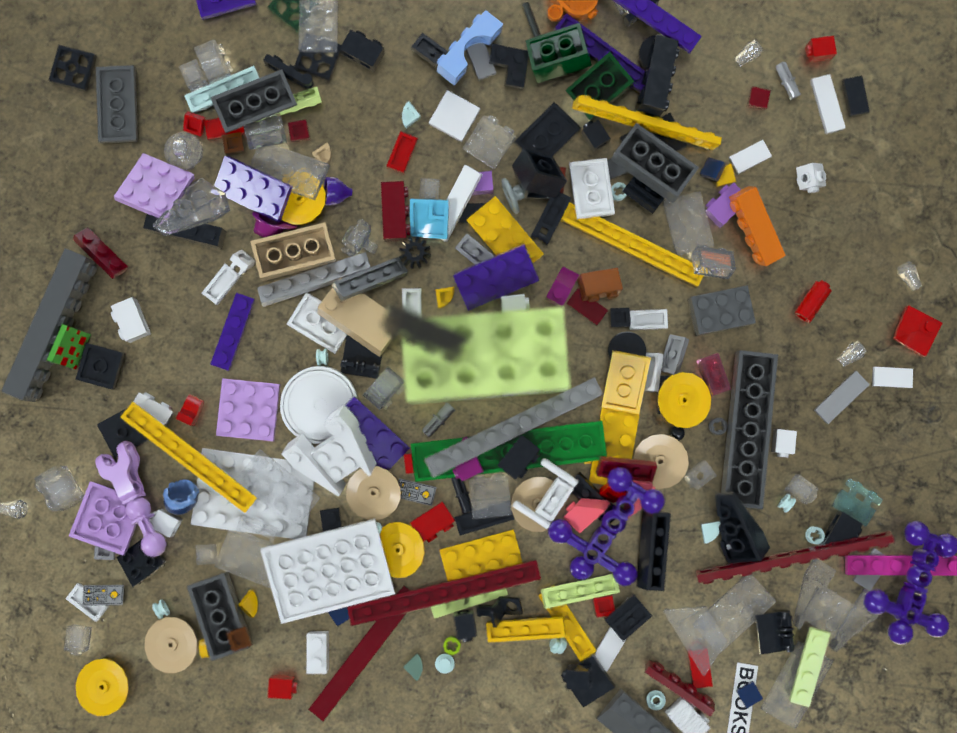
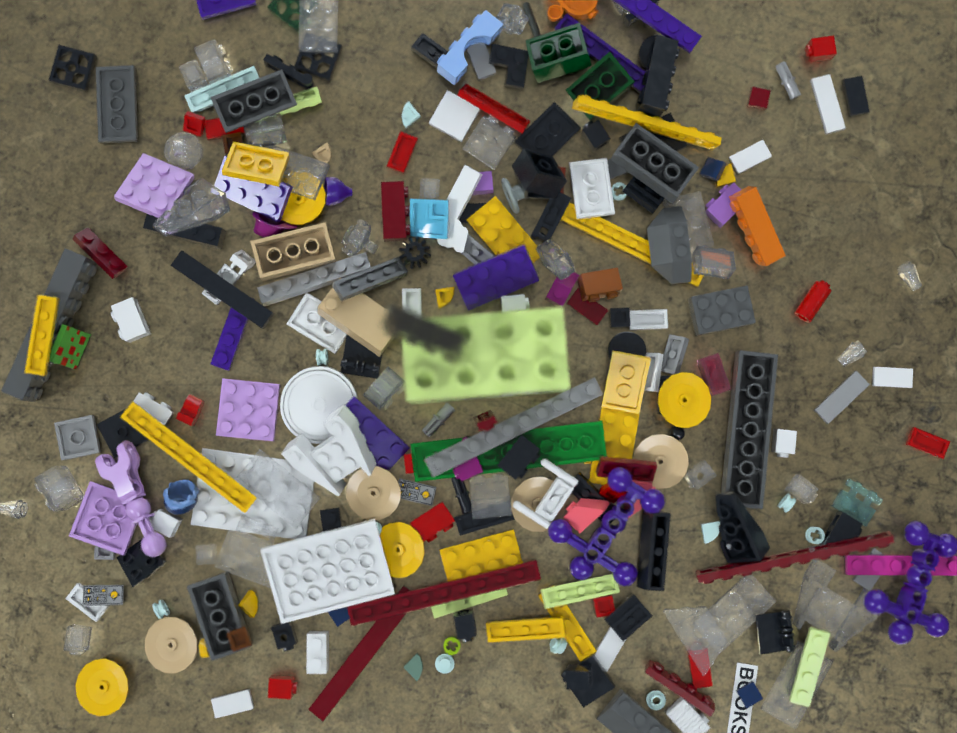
black plate [75,343,125,390] -> none
dark red tile [288,119,310,143] -> none
black brick [340,29,385,72] -> none
black bracket [476,596,523,627] -> none
dark grey bush [709,418,727,435] -> none
clear cone [734,39,763,67] -> none
white brick [796,163,826,193] -> none
red plate [893,305,943,357] -> none
none -> yellow plate [24,295,59,376]
none -> light grey plate [54,415,101,461]
none -> black tile [170,250,274,329]
none -> white tile [211,689,254,718]
none -> yellow plate [222,141,290,186]
none -> black brick [271,621,298,652]
none -> white sticker [437,215,468,253]
none -> red tile [457,84,531,133]
none -> dark red plate [473,410,498,432]
none -> clear brick [496,3,529,35]
none -> clear brick [536,239,576,280]
none -> dark grey wedge [647,206,692,284]
none -> red tile [906,427,951,459]

